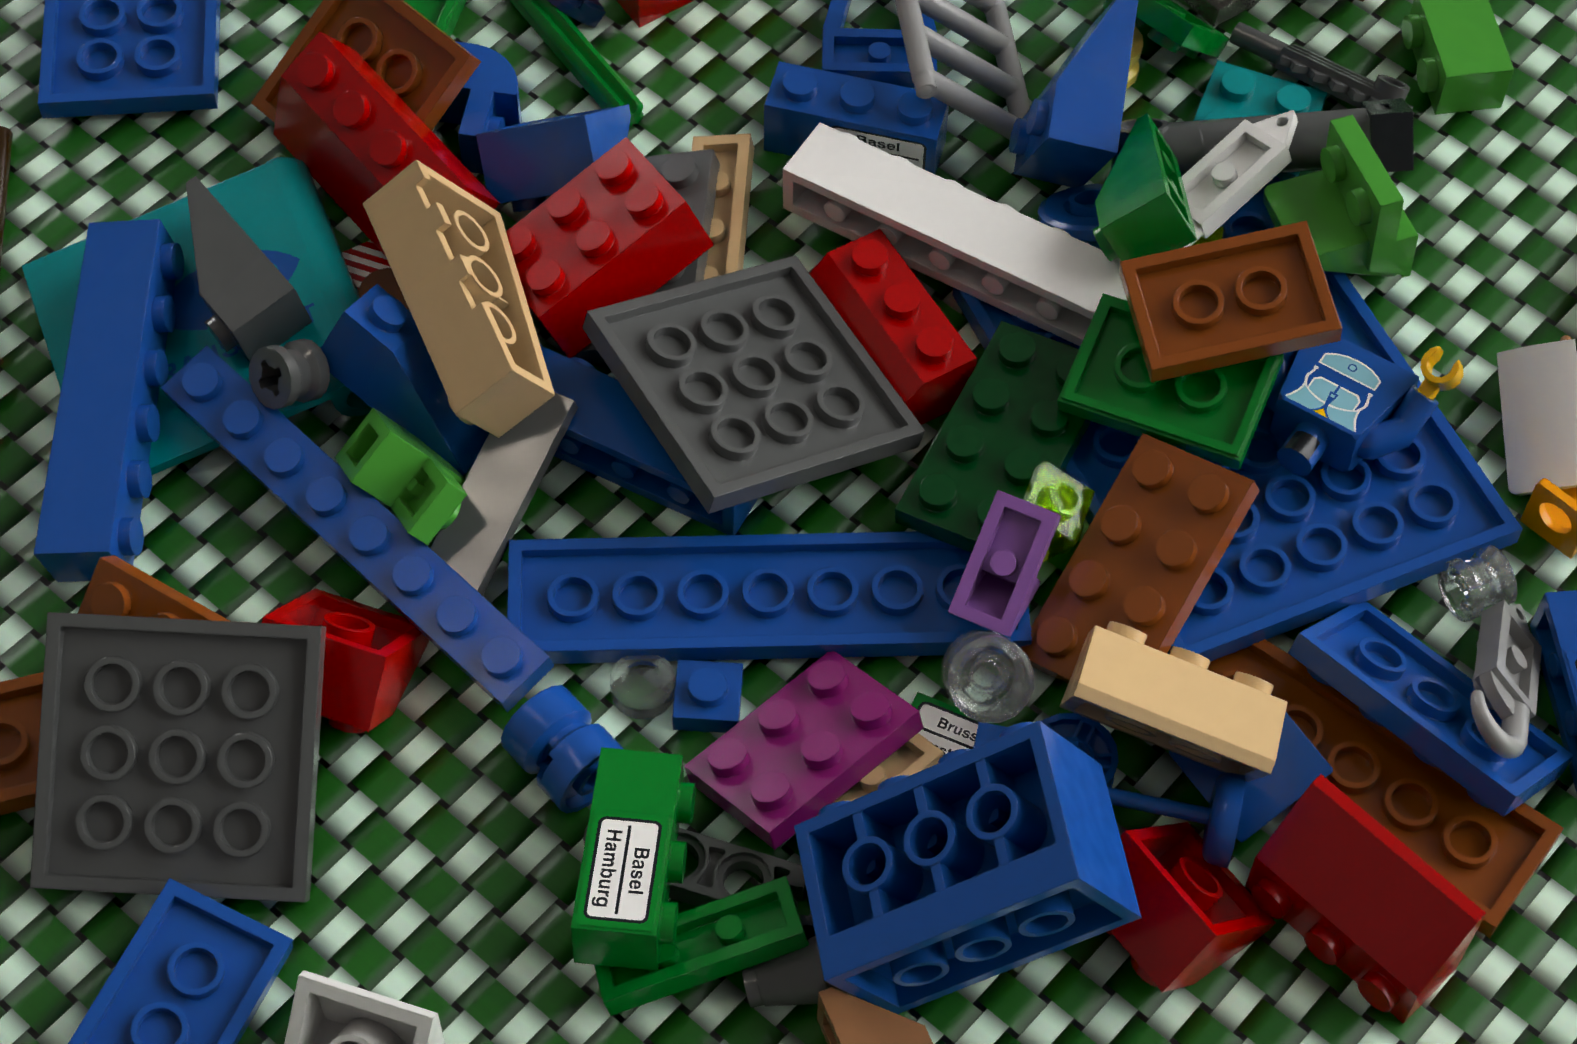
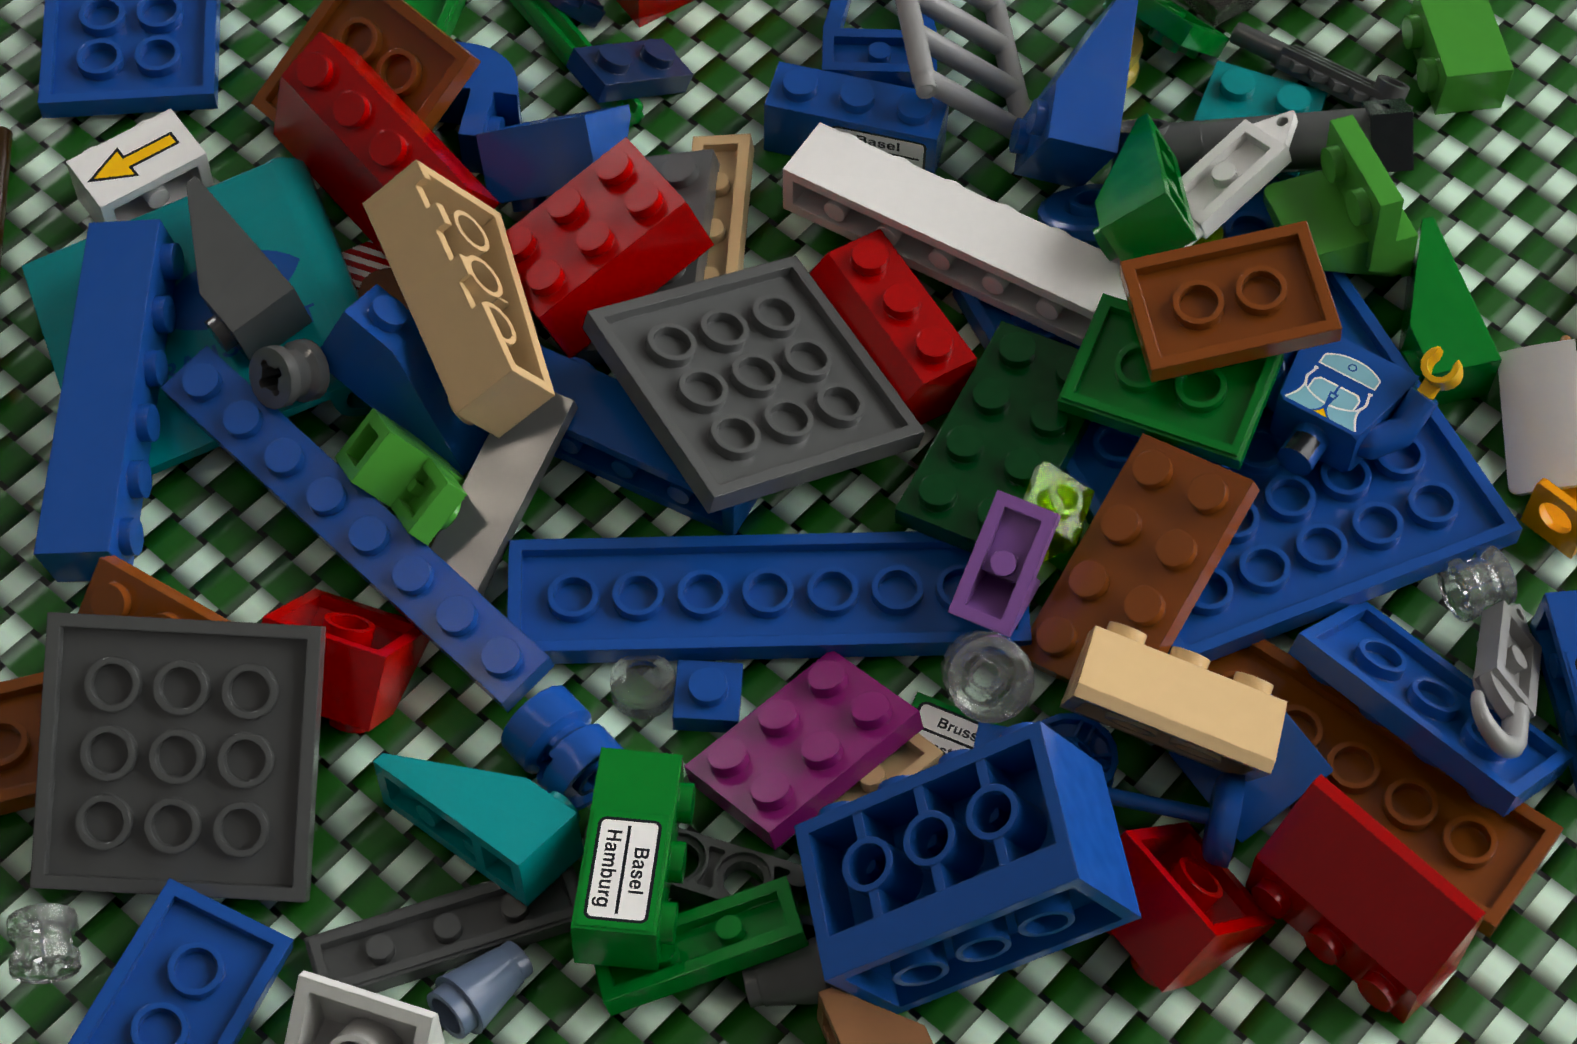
none -> clear wheel [6,903,82,984]
none -> white brick [66,108,214,222]
none -> dark grey tile [304,864,578,993]
none -> teal slope [373,753,584,906]
none -> sand blue cone [427,941,533,1039]
none -> dark blue plate [566,38,693,103]
none -> green slope [1399,216,1502,405]

